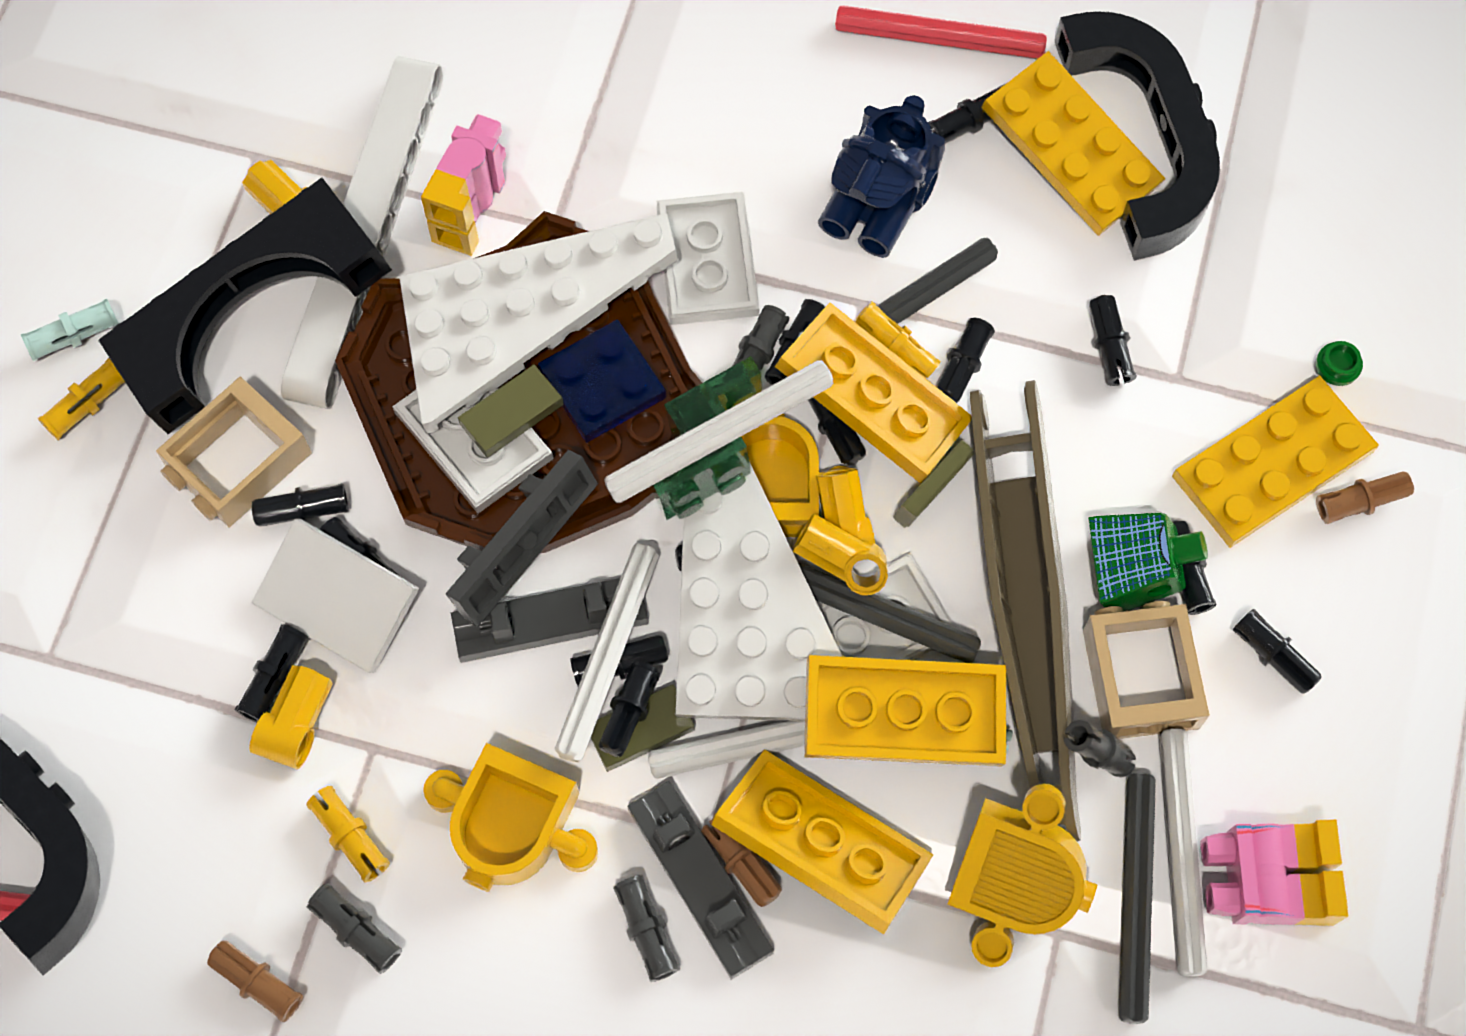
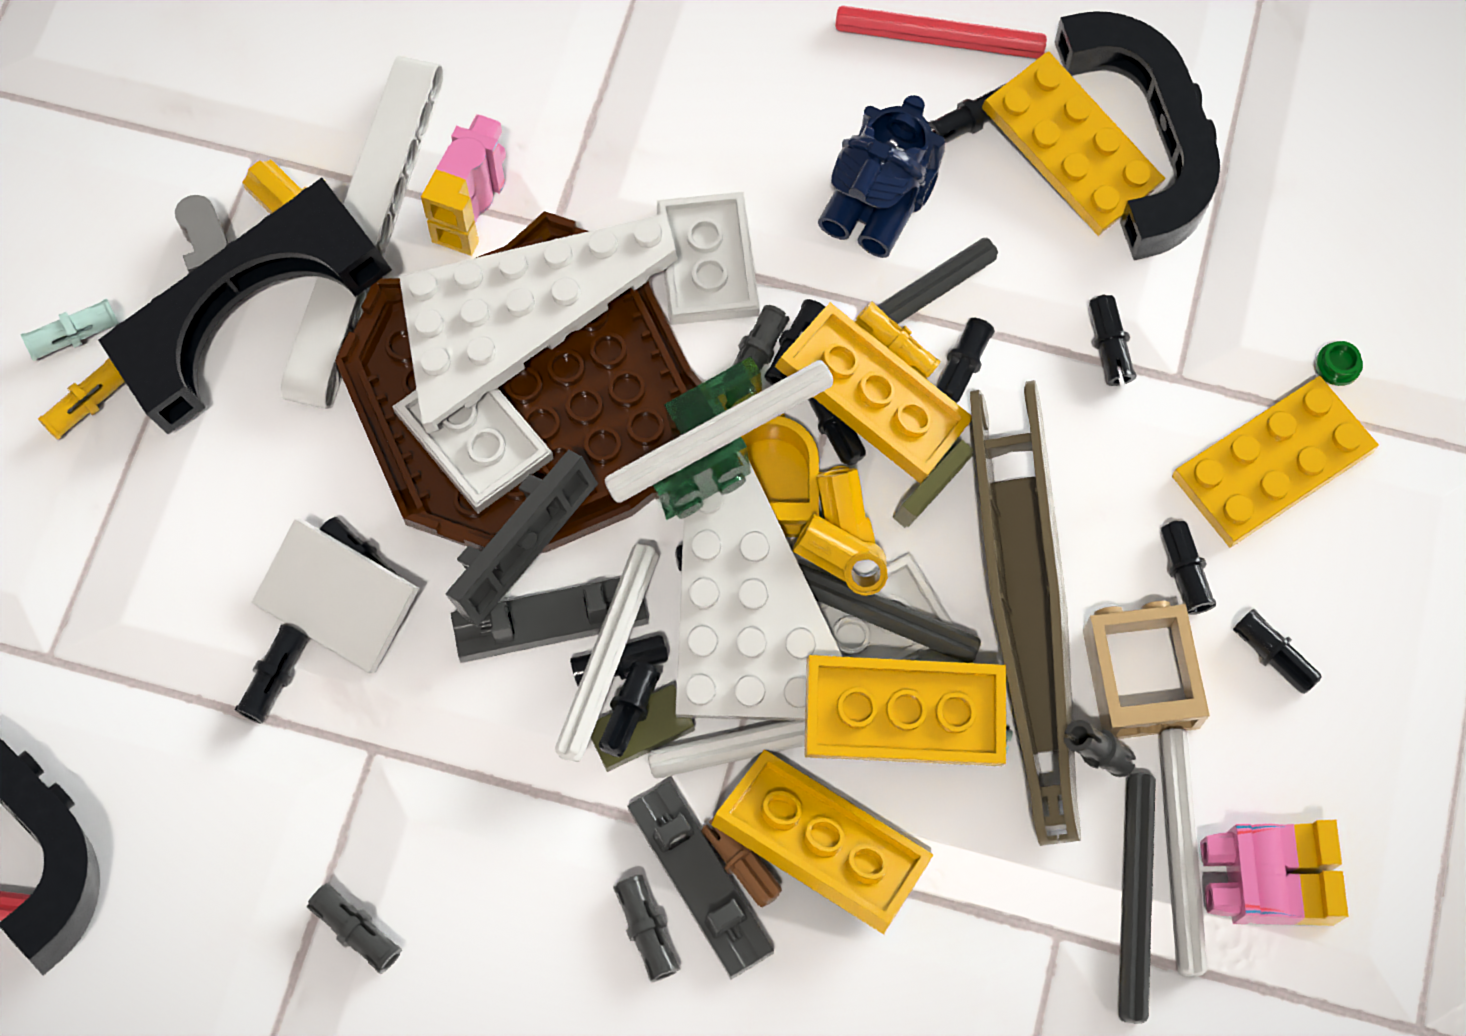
tan window [156,376,312,528] -> none
medium nougat axle [207,940,304,1023] -> none
yellow piece [249,665,333,770] -> none
black axle [251,483,349,527] -> none
yellow pin [306,786,390,883] -> none
yellow piece [423,743,598,892] -> none
olive tile [458,365,564,458] -> none
clear blue plate [538,319,666,443] -> none
yellow piece [947,784,1098,967] -> none
green torso [1088,513,1208,611] -> none
medium nougat axle [1316,471,1415,524] -> none
none -> light grey leg [174,194,229,272]

